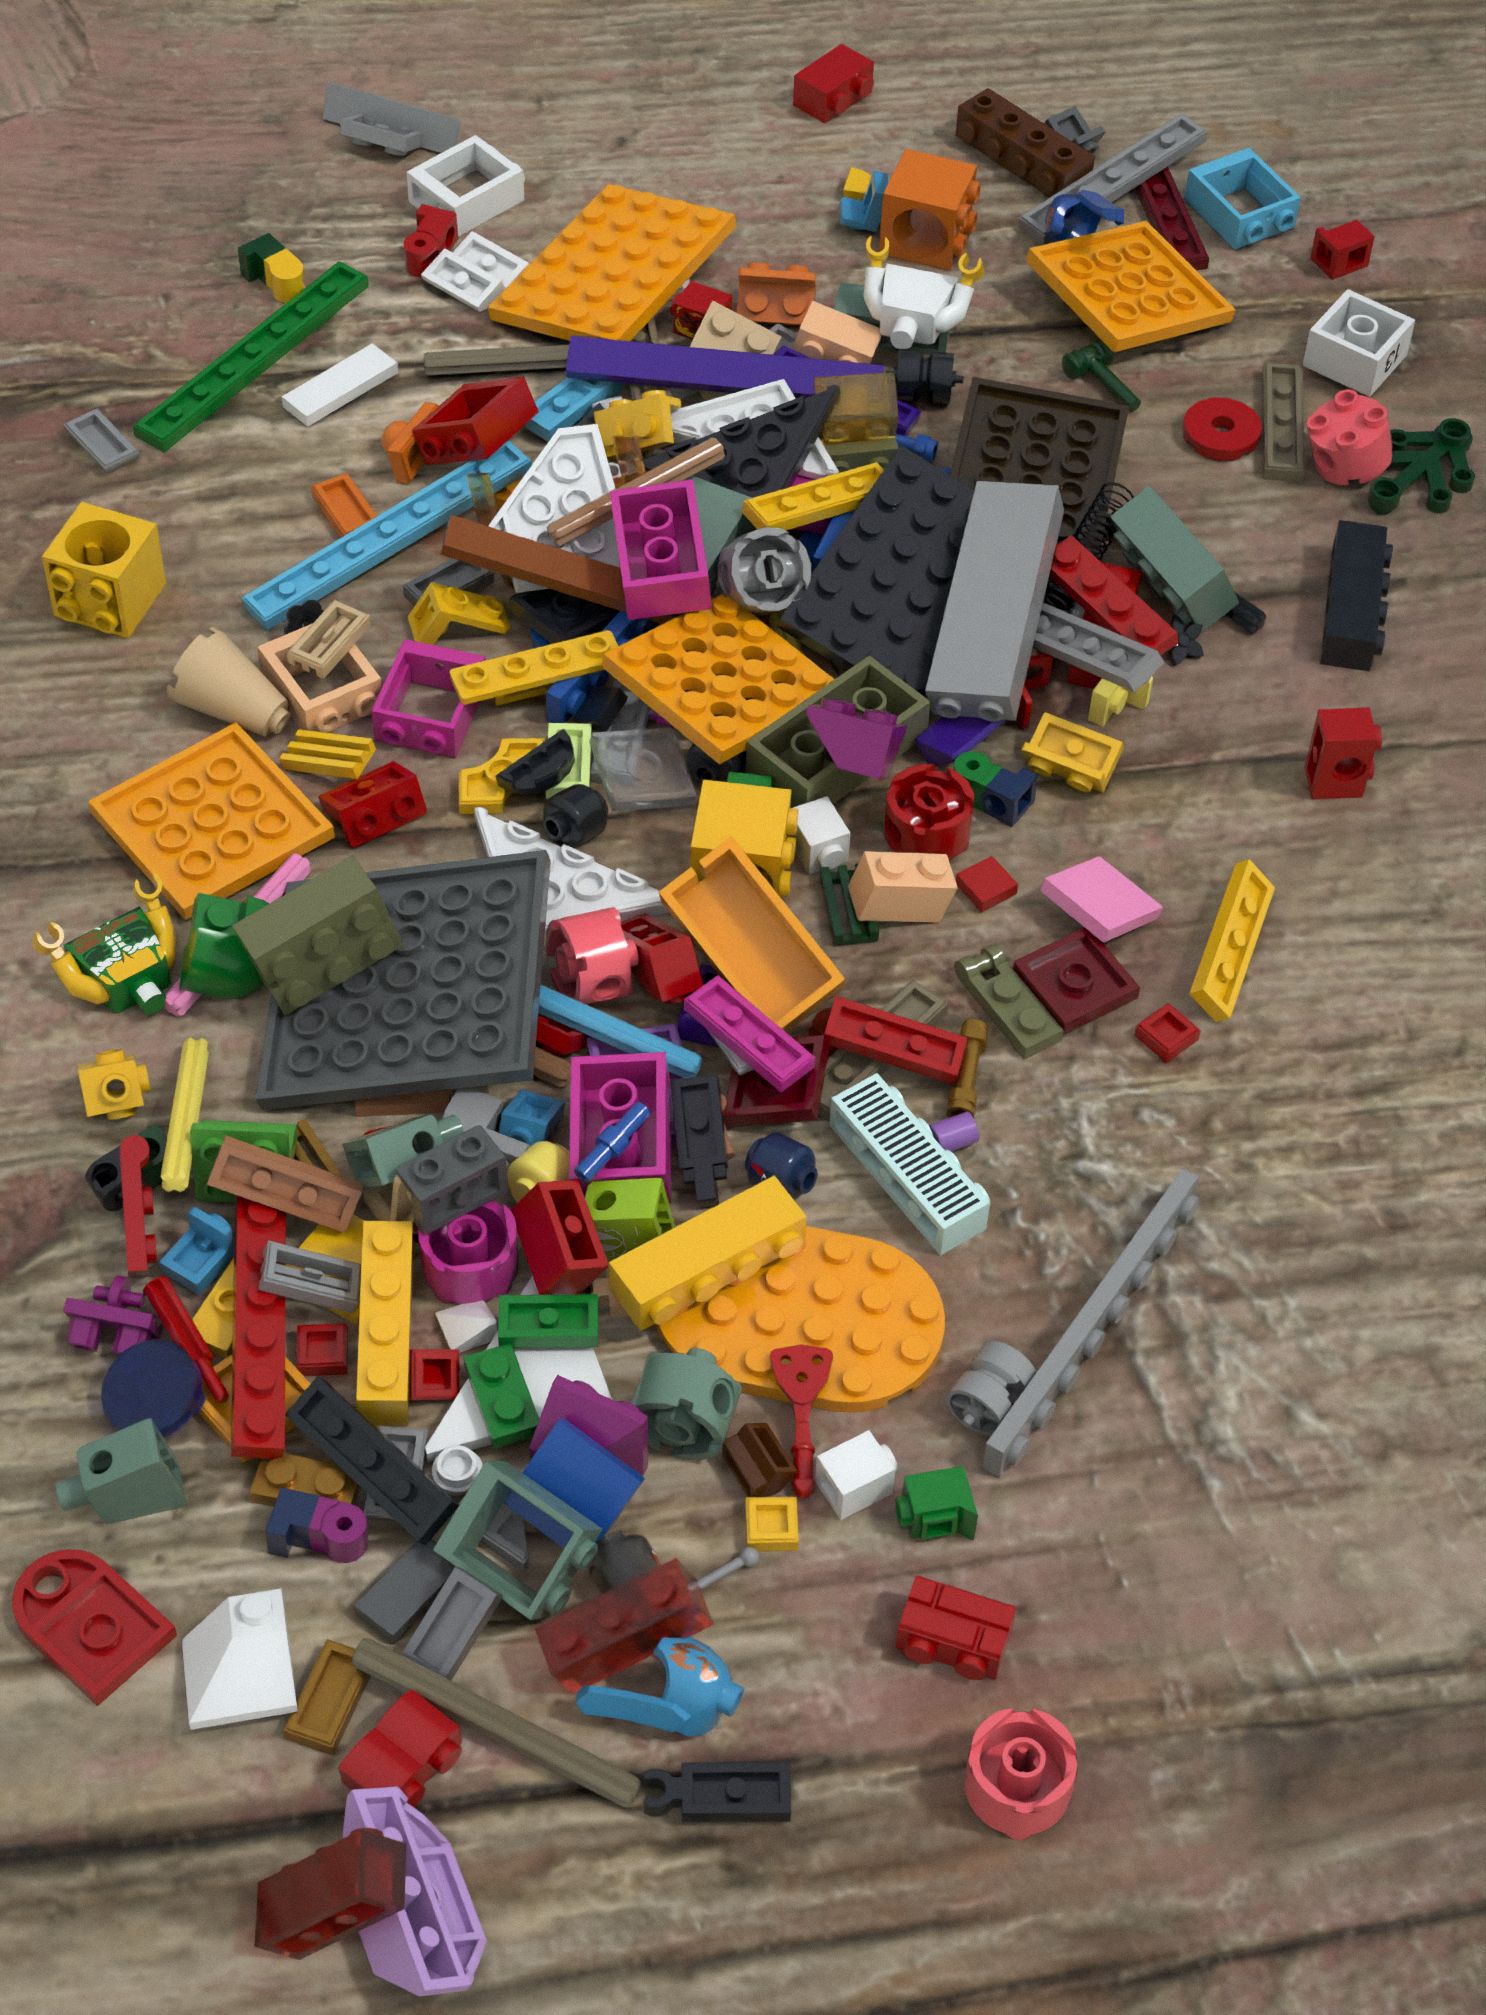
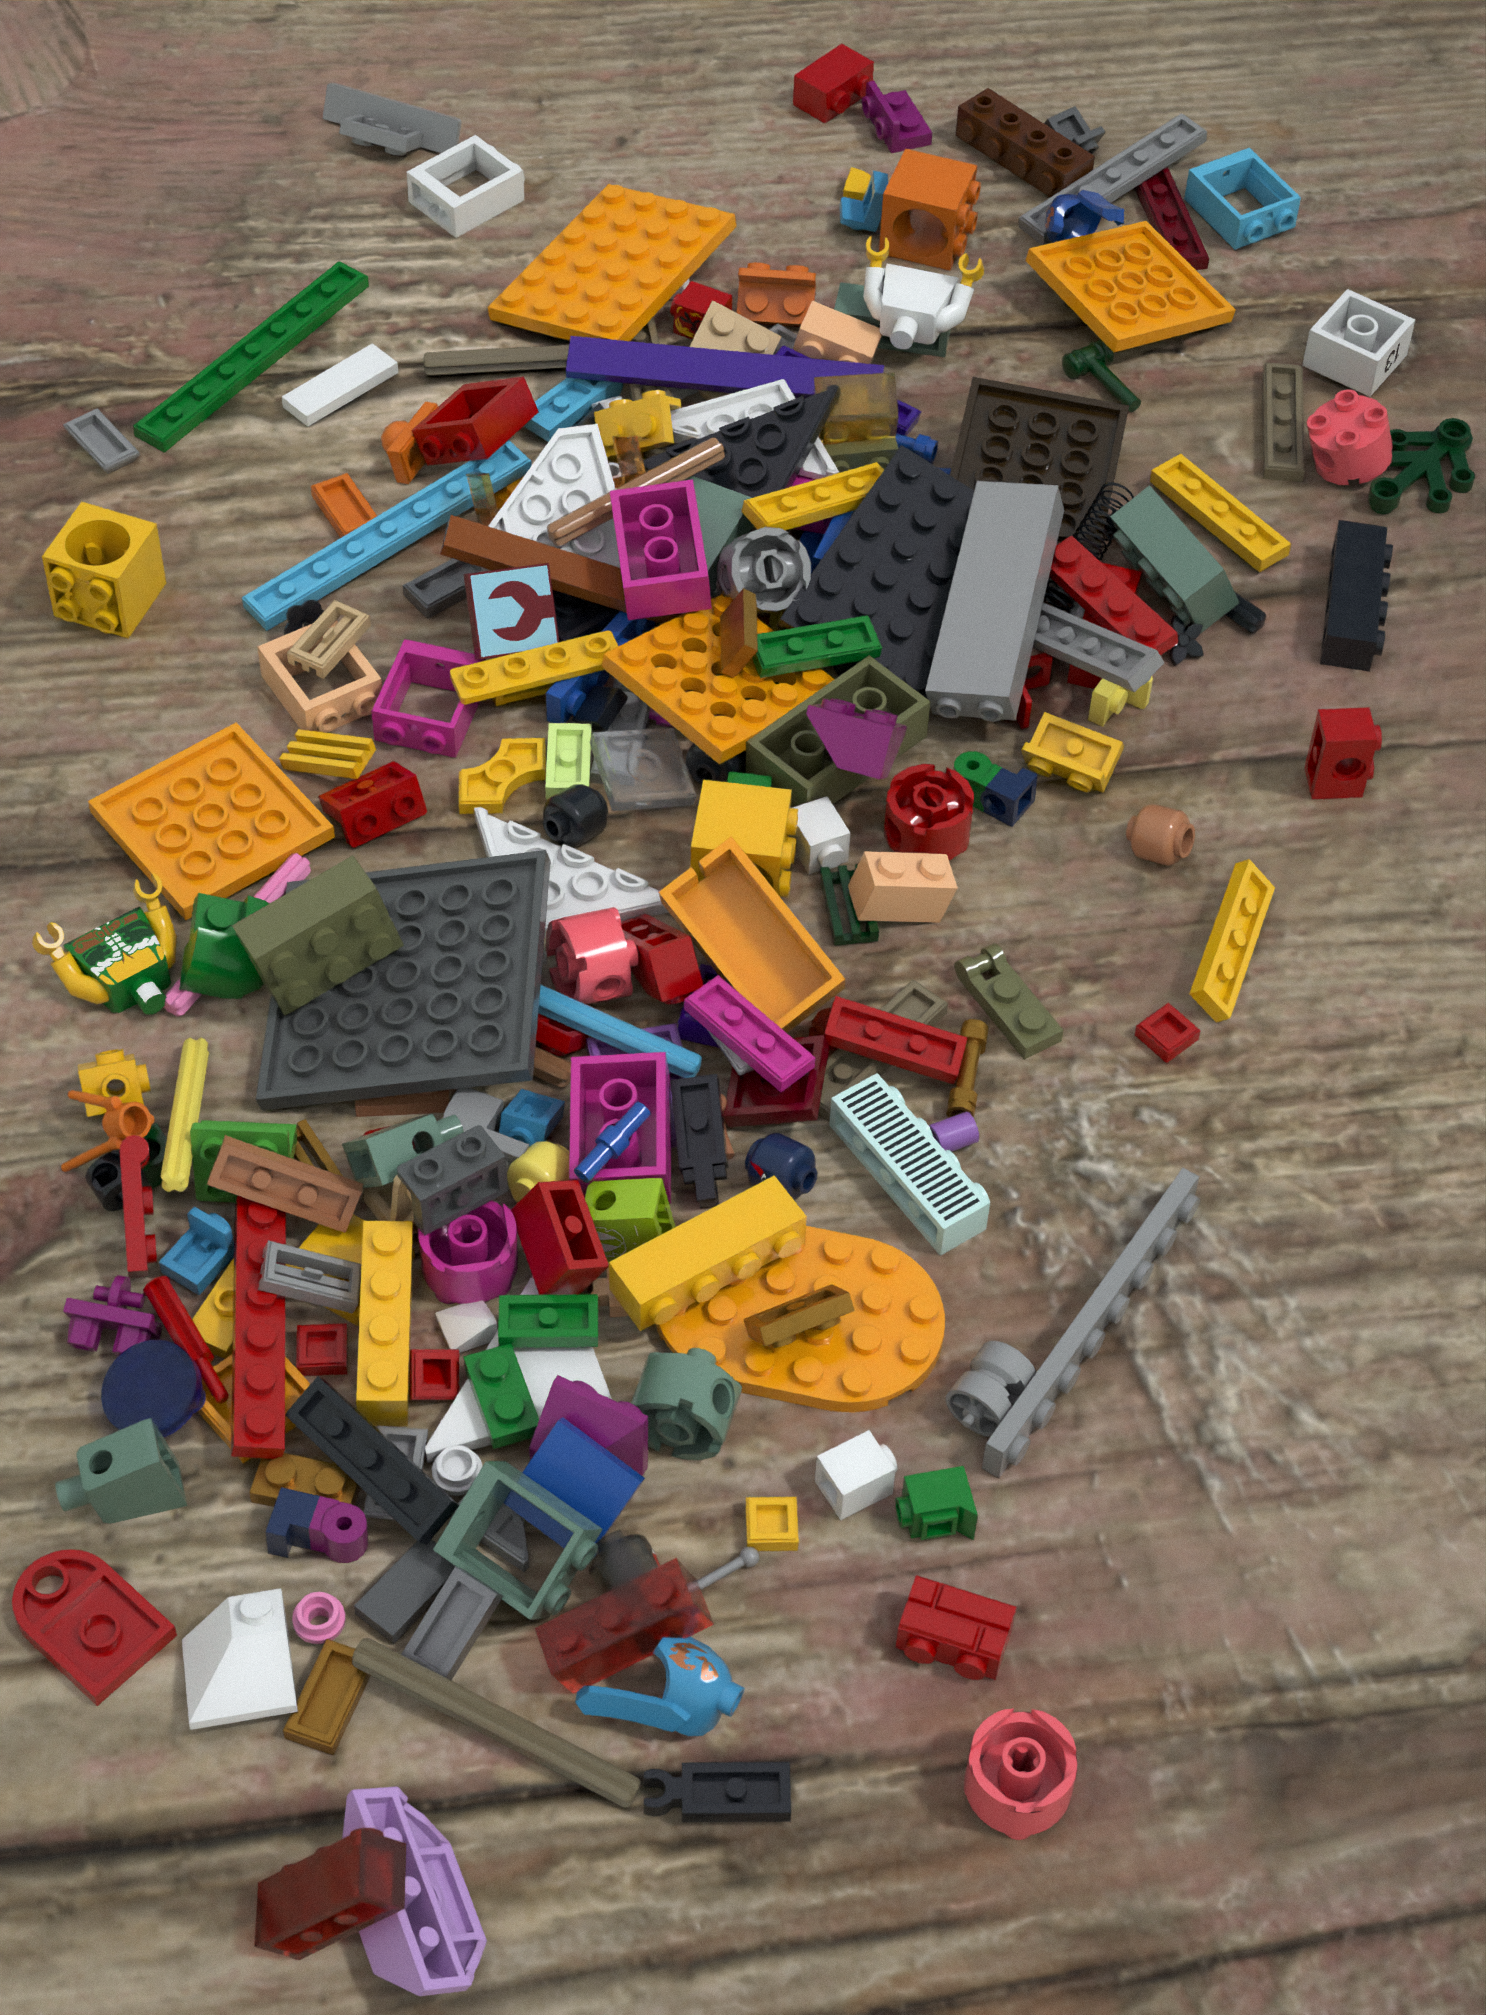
tan cone [167,627,291,737] -> none
leg [238,233,305,303] -> none
red brick [338,1689,462,1808] -> none
red leg [403,204,458,278] -> none
yellow bracket [407,582,511,645] -> none
white slope [421,231,529,312] -> none
black tile [495,728,575,795] -> none
reddish brown piece [722,1423,798,1497] -> none
red piece [770,1344,833,1499] -> none
black wheel [885,349,964,405] -> none
dark purple slope [915,716,1006,766] -> none
red tile [956,856,1018,912] -> none
dark red plate [1013,928,1140,1034] -> none
bright pink tile [1040,856,1163,942] -> none
red tile [1182,397,1262,461] -> none
red brick [1310,219,1375,280] -> none
none -> orange plant [61,1090,154,1172]
none -> bright pink plate [292,1592,346,1644]
none -> tile [464,563,559,659]
none -> pearl gold tile [720,588,758,678]
none -> pearl gold plate [743,1284,855,1348]
none -> green tile [752,615,882,678]
none -> magenta bracket [862,81,933,153]
none -> nougat head [1126,804,1195,866]
none -> yellow plate [1149,454,1291,572]

